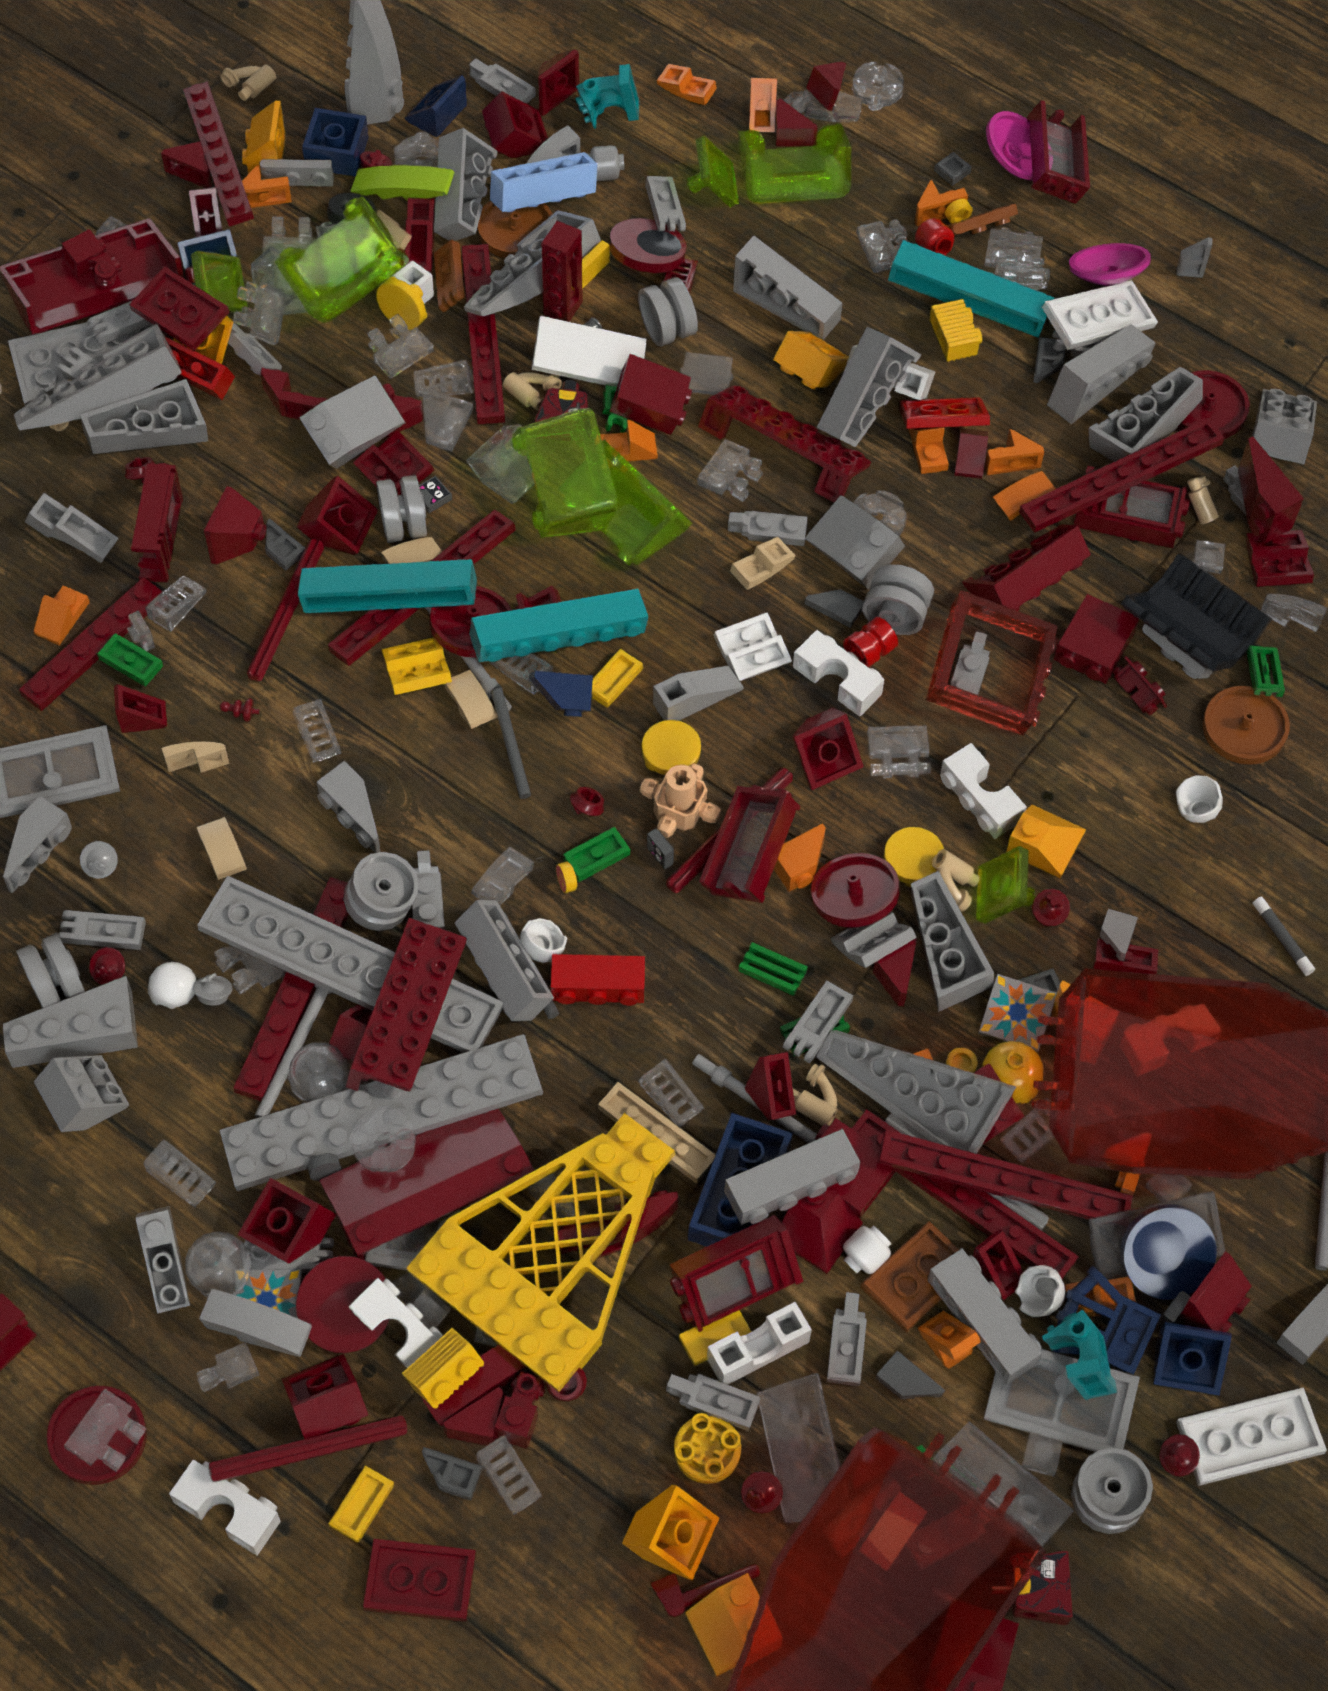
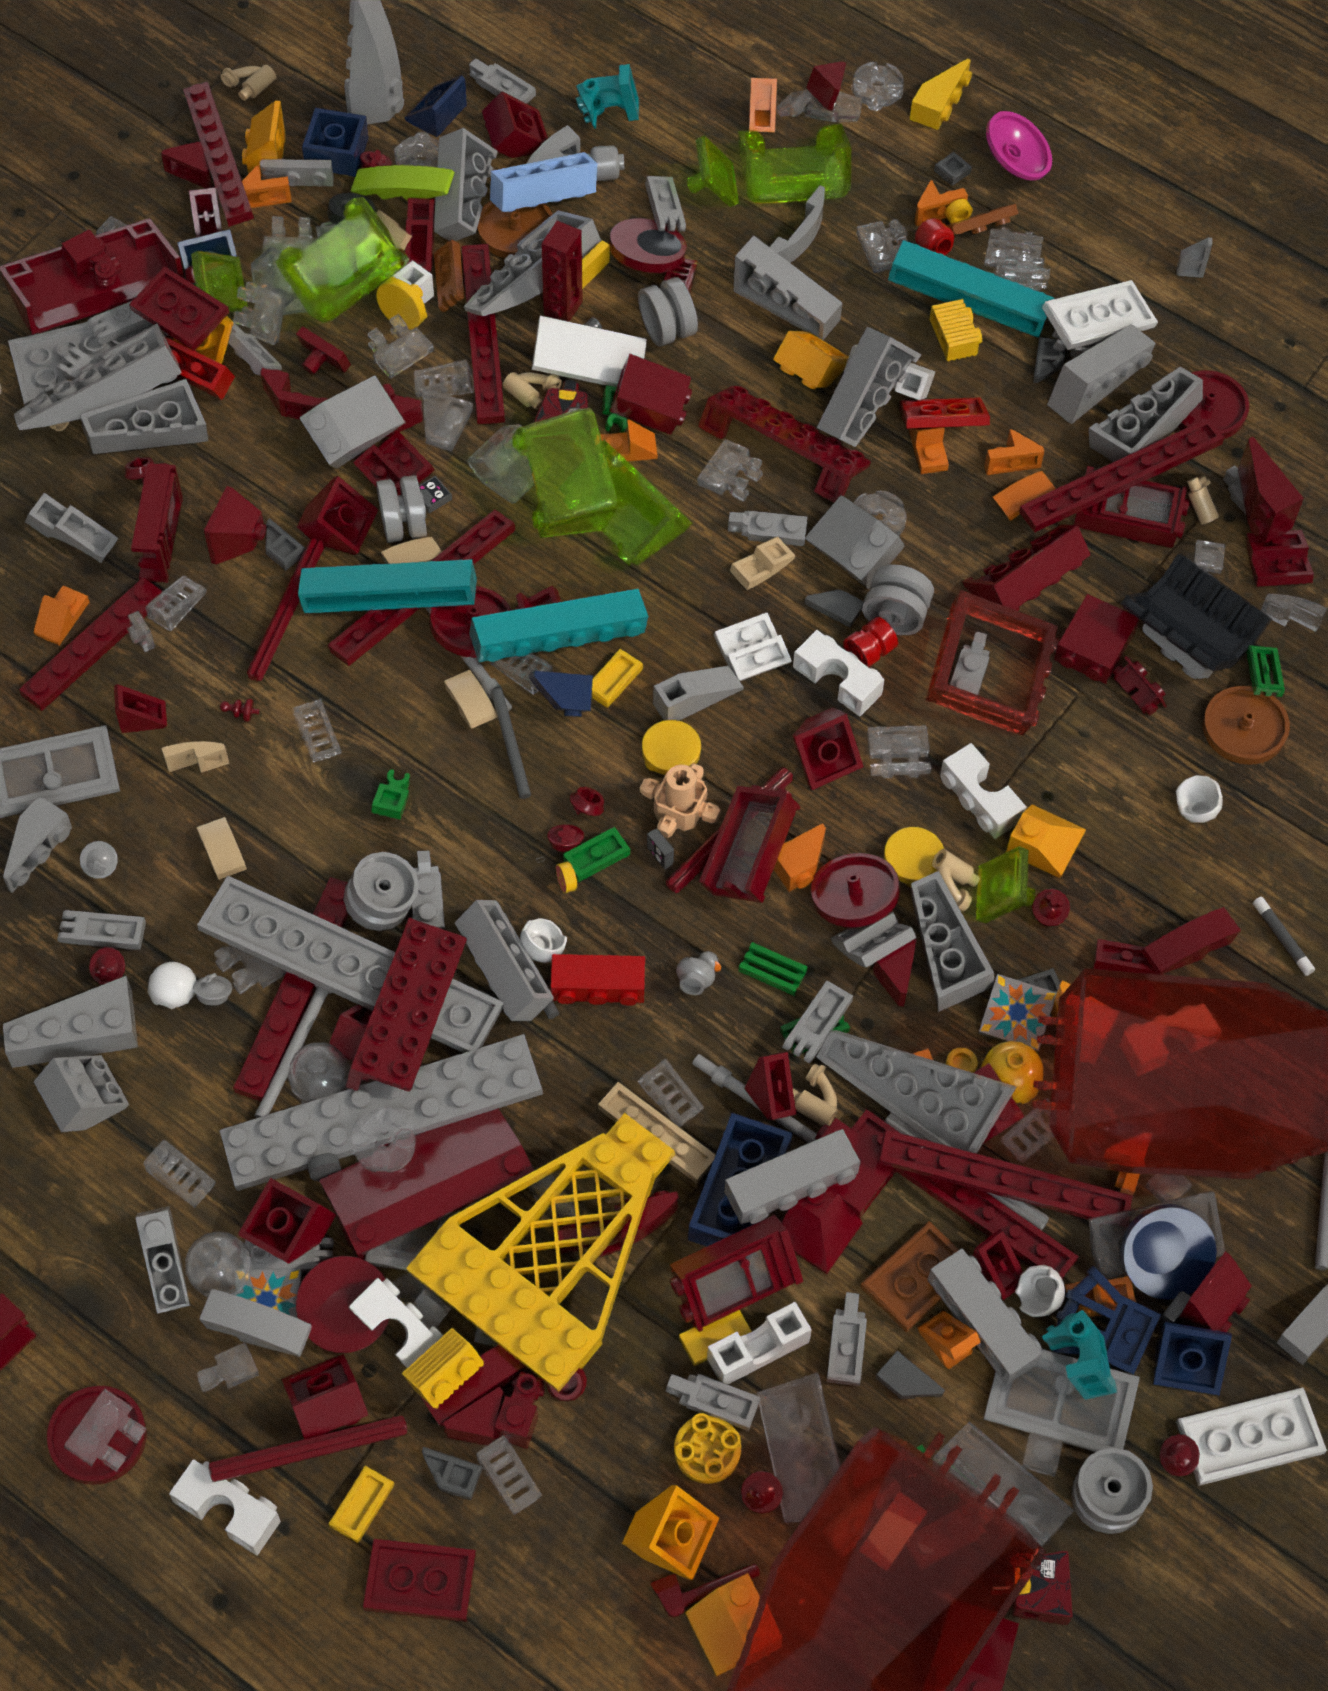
light grey wheel [16,932,85,1008] -> none
green plate [97,633,163,687] -> none
light grey slope [317,761,381,853] -> none
yellow slope [382,637,452,695] -> none
clear slope [471,847,534,905] -> none
dark red slope [538,49,579,116] -> none
orange slope [657,64,717,105] -> none
clear piece [680,352,733,395] -> none
dark red slope [775,98,818,147] -> none
white head [843,1225,891,1274] -> none
dark red slope [954,428,988,479] -> none
dark red door [1027,100,1090,204] -> none
dark pink dish [1069,243,1151,287] -> none
light grey tile [1100,909,1138,961] -> none
light grey slope [1252,389,1317,464] -> none
none -> dark red tile [296,326,351,375]
none -> green plate [371,769,410,820]
none -> dark red hat [547,824,584,852]
none -> light grey animal [676,951,721,995]
none -> light grey slope [770,185,825,263]
none -> yellow slope [910,59,972,130]
none -> dark red slope [1141,907,1241,976]

